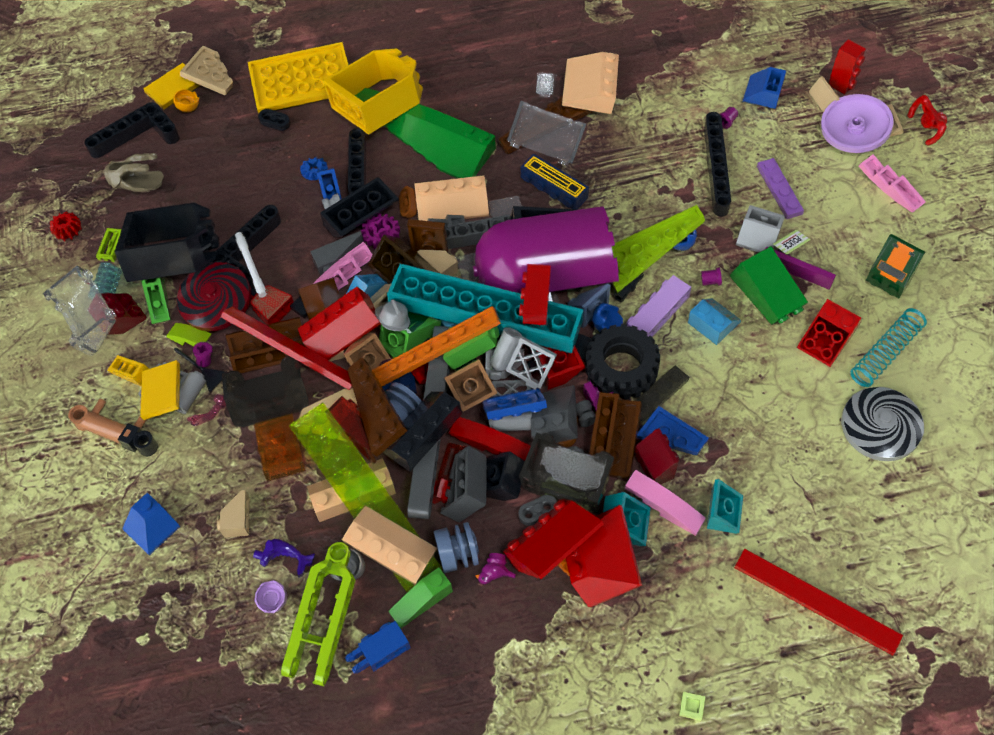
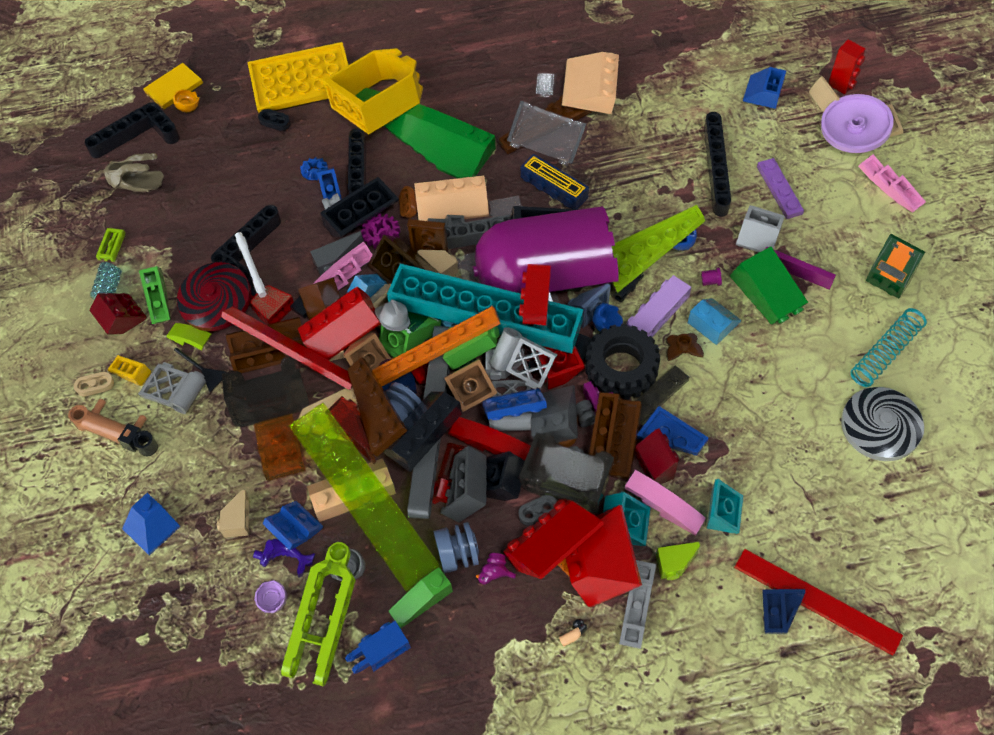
clear windscreen [43,266,116,356] -> none
red gear [50,211,82,241] -> none
black container [115,202,220,282] -> none
yellow tile [140,360,180,420] -> none
tan plate [180,46,233,95] -> none
clear pink piece [187,394,229,426] -> none
magenta bush [193,342,213,367] -> none
light nougat slope [342,505,437,585] -> none
yellowish green tile [679,692,705,721] -> none
magenta bush [720,107,738,129] -> none
sticker [773,230,811,254] -> none
red slope [796,299,862,367] -> none
red piece [907,95,947,146] -> none
none -> tan plate [74,372,114,397]
none -> blue slope [263,501,323,550]
none -> light nougat arm [559,619,587,647]
none -> light grey slope [619,560,656,649]
none -> lime slope [656,542,700,580]
none -> reddish brown animal [667,333,704,361]
none -> dark blue wing [762,589,805,634]

